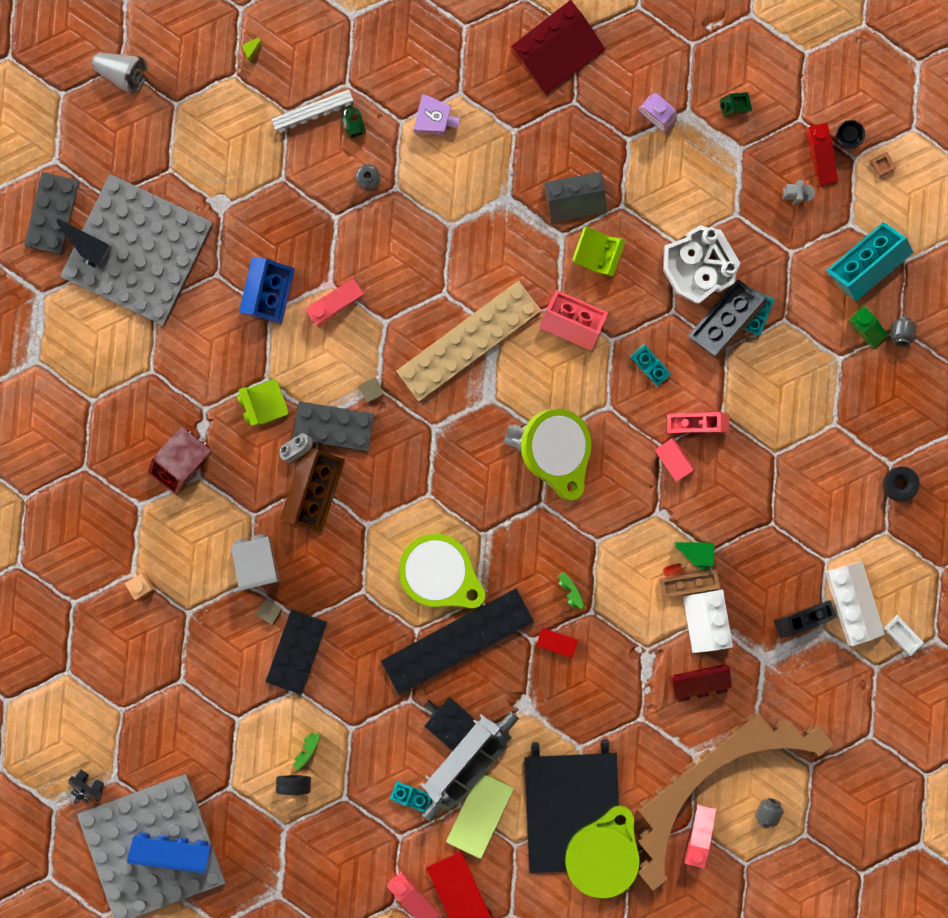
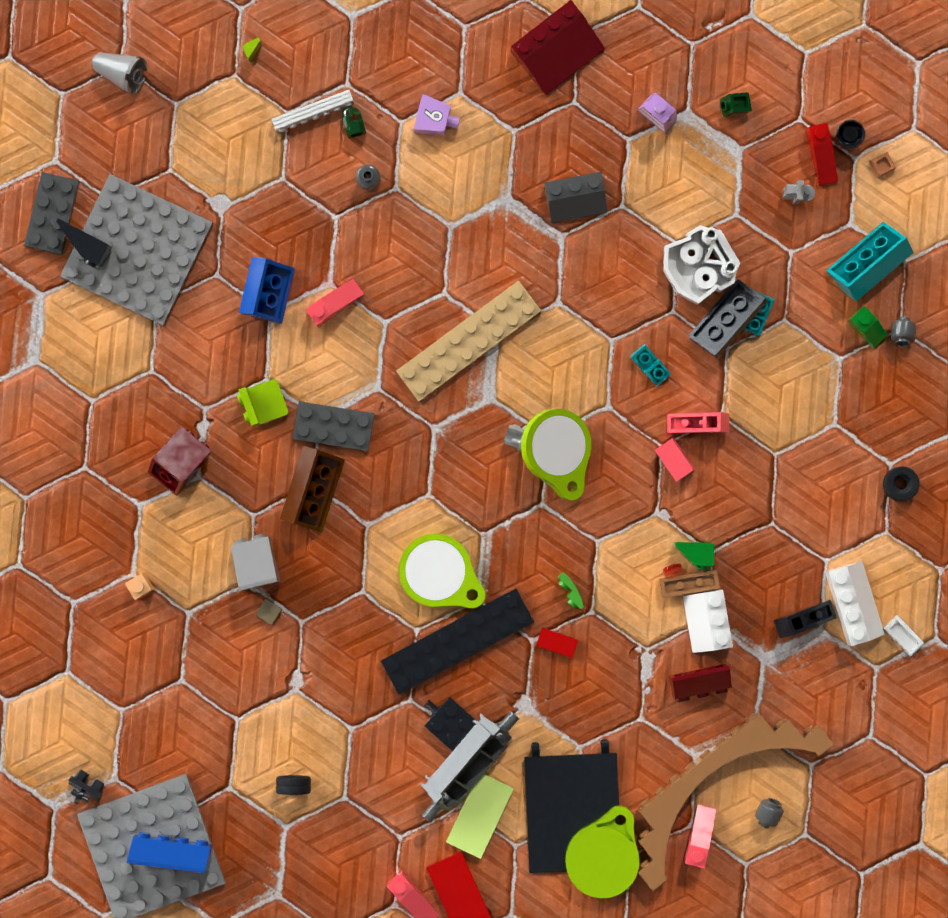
black plate [265,609,327,695] -> none
light grey plate [280,433,313,463] -> none
bright green slope [293,732,321,770] -> none
dark tan tile [358,377,384,403] -> none
teal slope [390,781,433,812] -> none
coral slope [539,290,608,351] -> none
lime bracket [573,227,626,277] -> none

